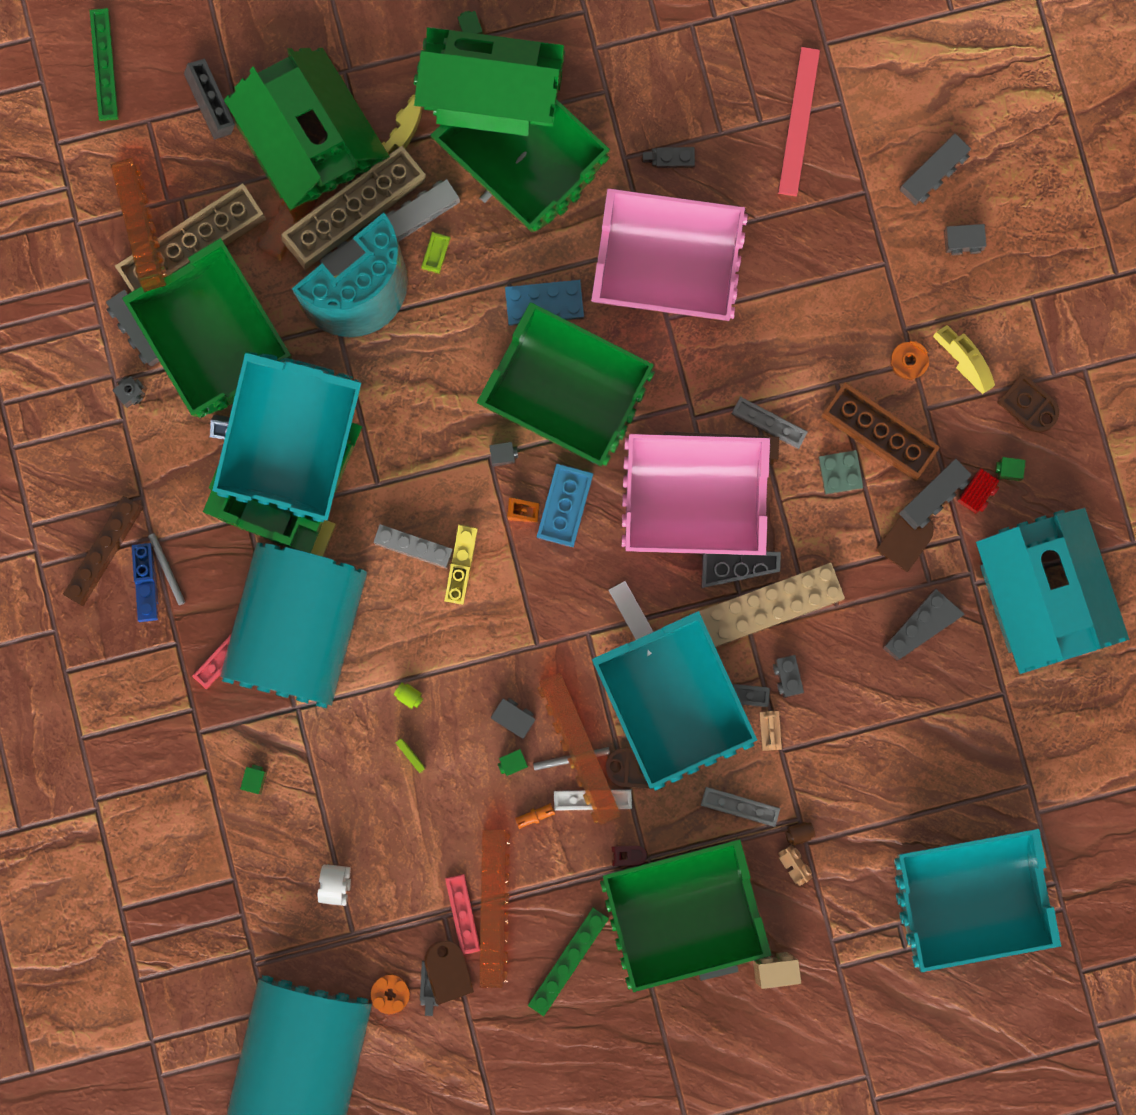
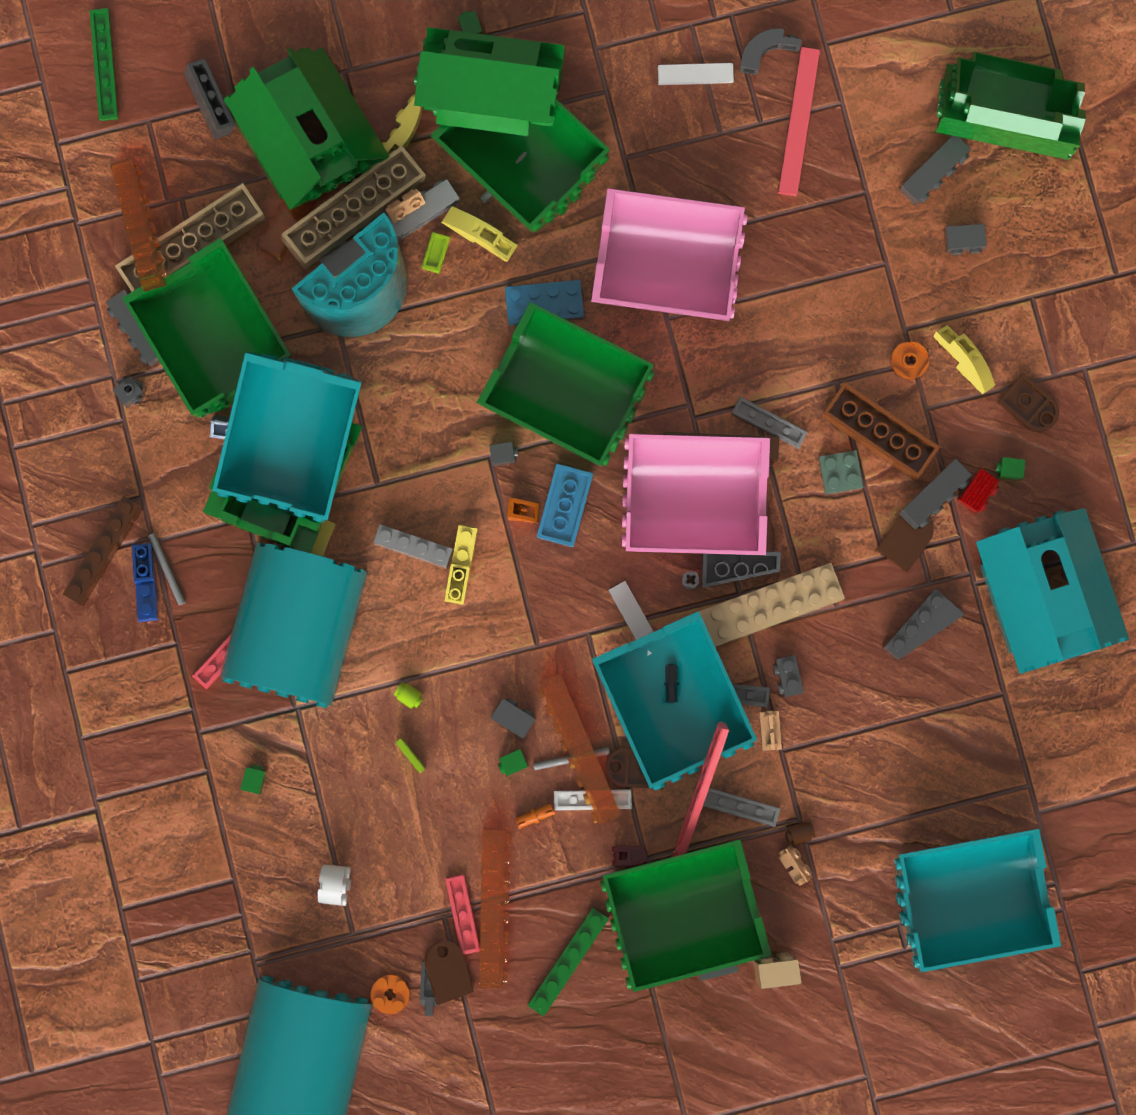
dark grey hinge [642,147,695,168] -> none
none -> light nougat hinge [385,189,425,223]
none -> light yellow slope [441,206,518,262]
none -> white tile [658,63,734,85]
none -> black axle [664,664,679,703]
none -> coral tile [671,722,729,858]
none -> light grey bush [681,571,699,590]
none -> dark grey arch [739,29,802,75]
none -> green panel [935,52,1086,160]

